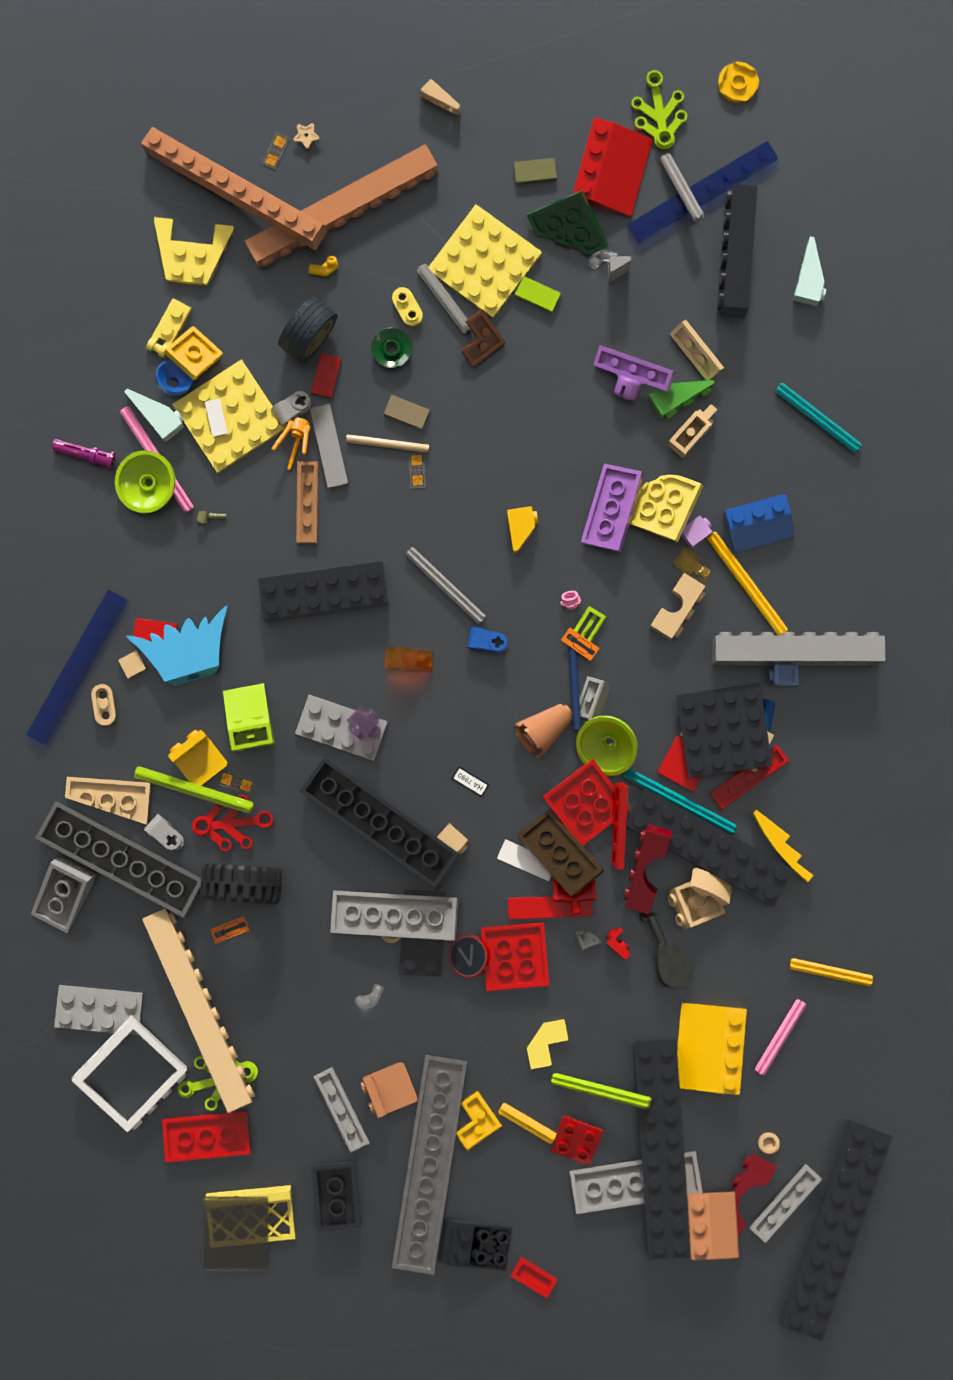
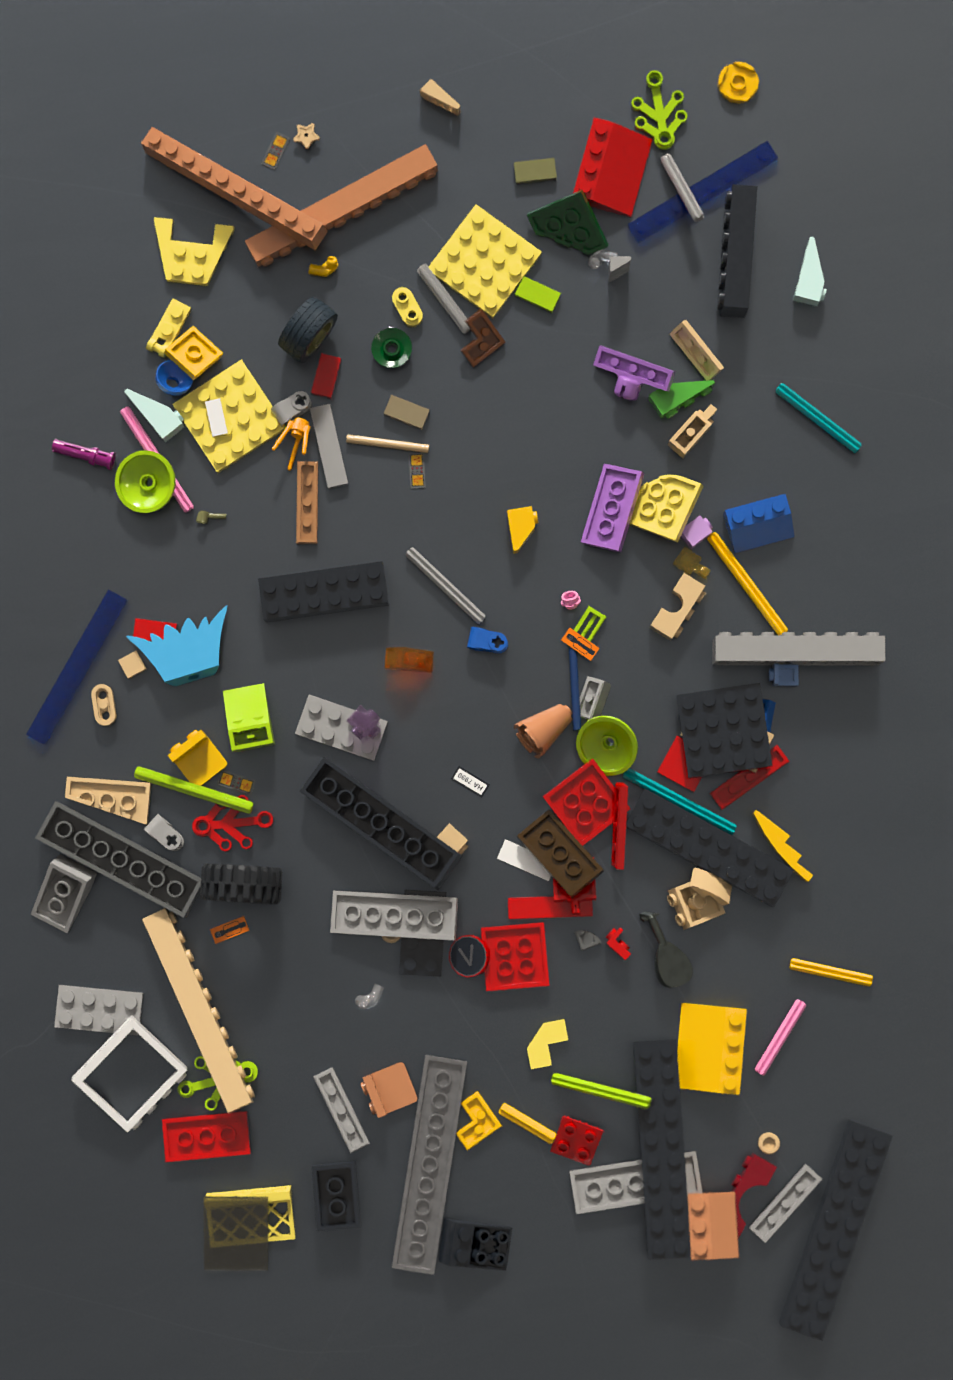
red tile [510,1257,558,1298] -> none
dark red arch [623,824,673,915] -> none

